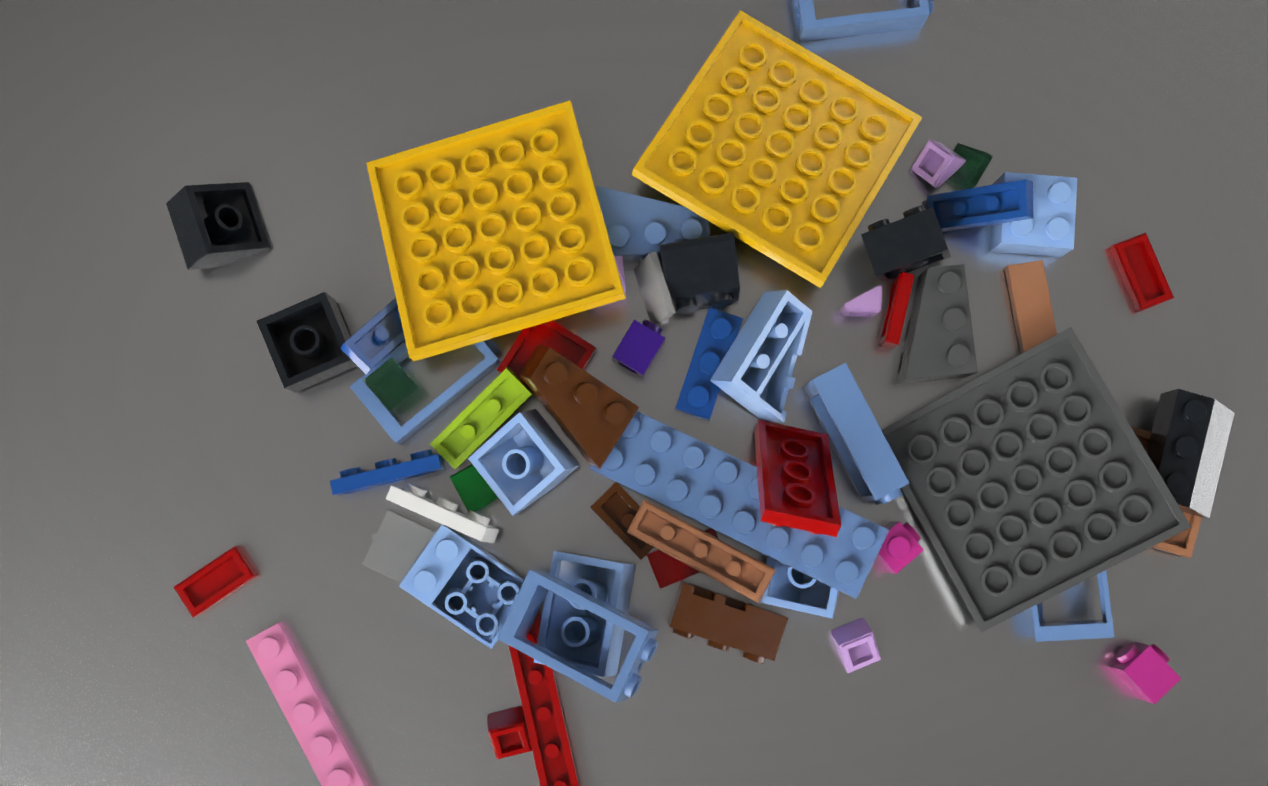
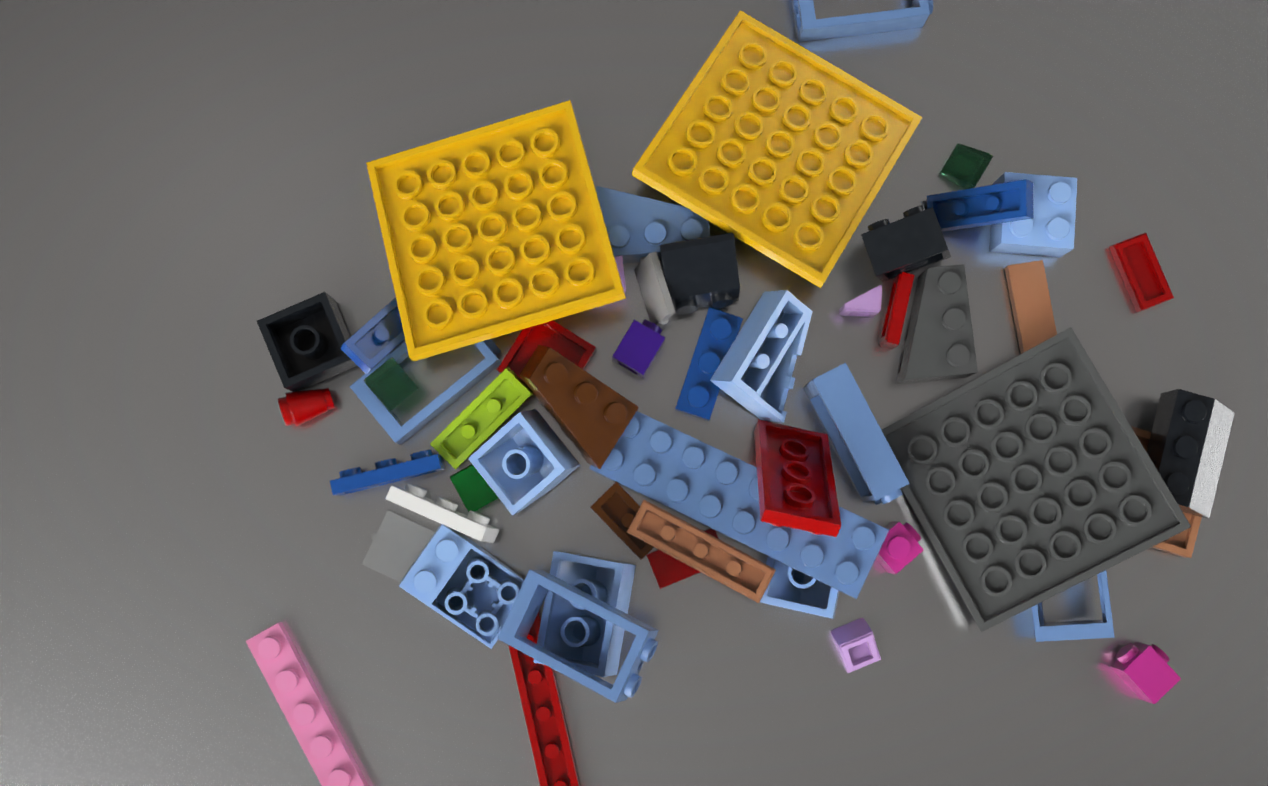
black slope [166,182,271,270] -> none
red tile [173,546,258,618] -> none
red slope [487,706,532,759] -> none
reddish brown wedge [667,580,788,664] -> none
lavender slope [910,139,966,188] -> none
none -> red cone [278,387,335,427]

